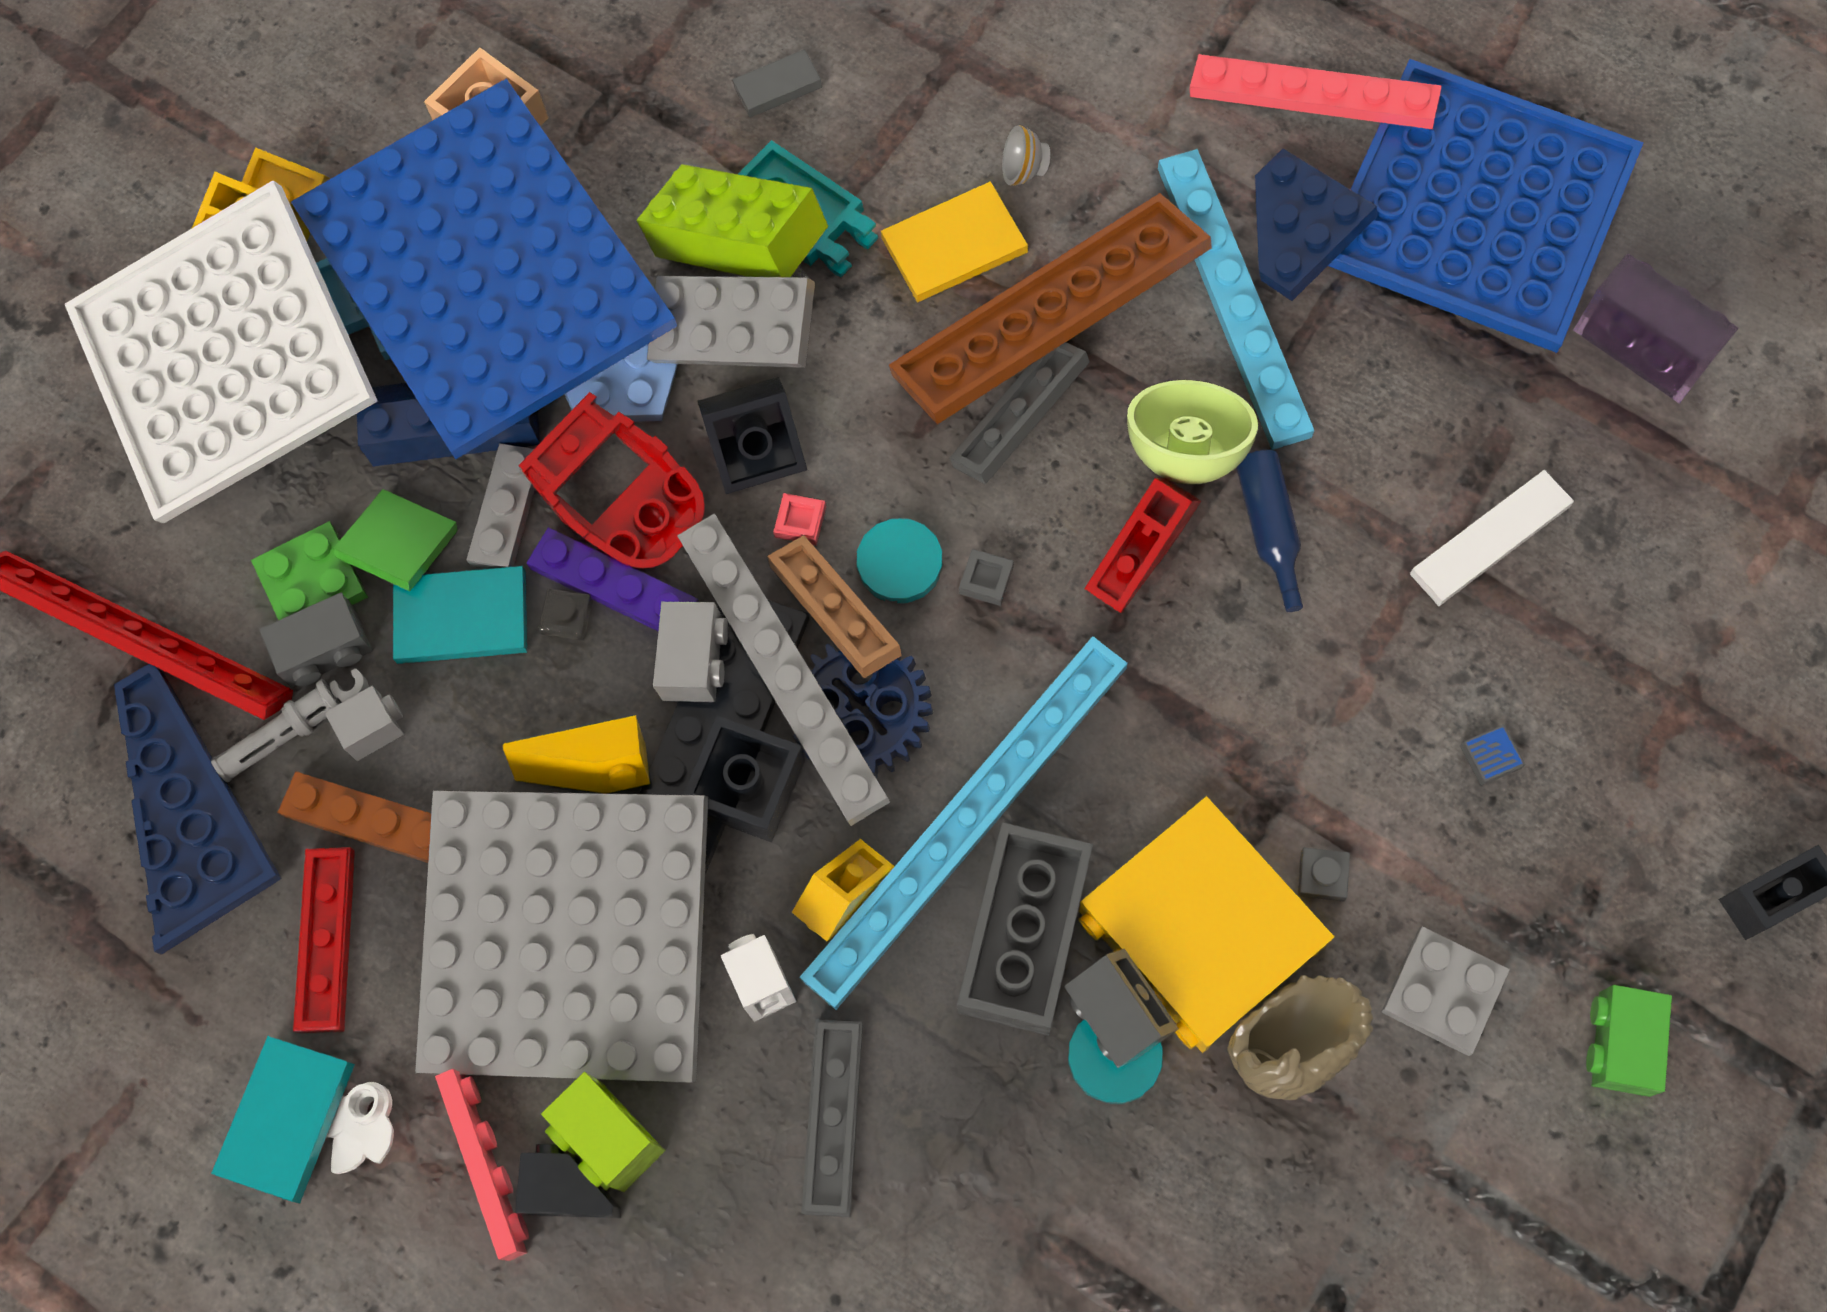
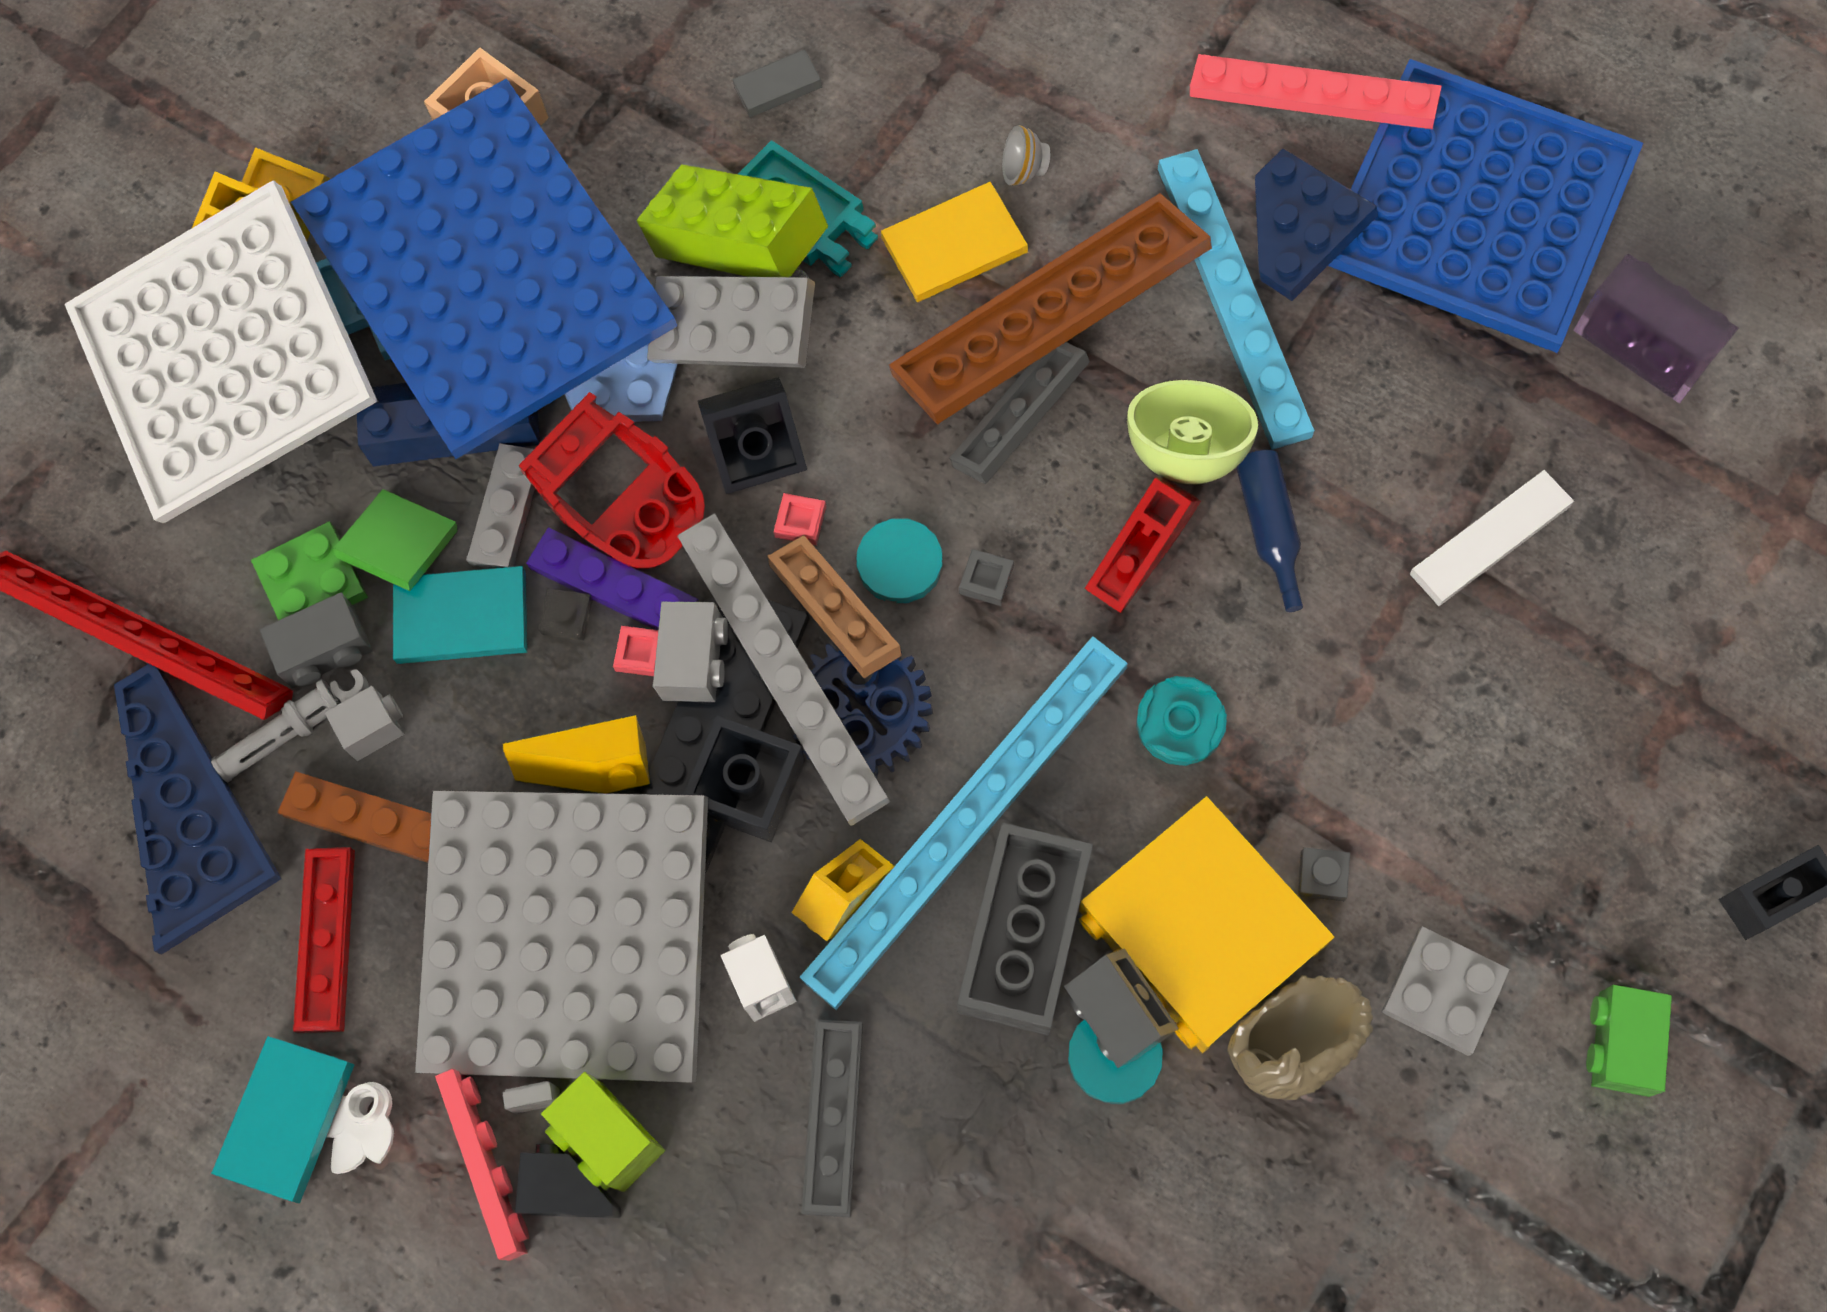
tile [1460,724,1526,786] -> none
none -> light grey tile [502,1081,560,1114]
none -> coral tile [613,626,659,676]
none -> teal tile [1136,676,1227,766]

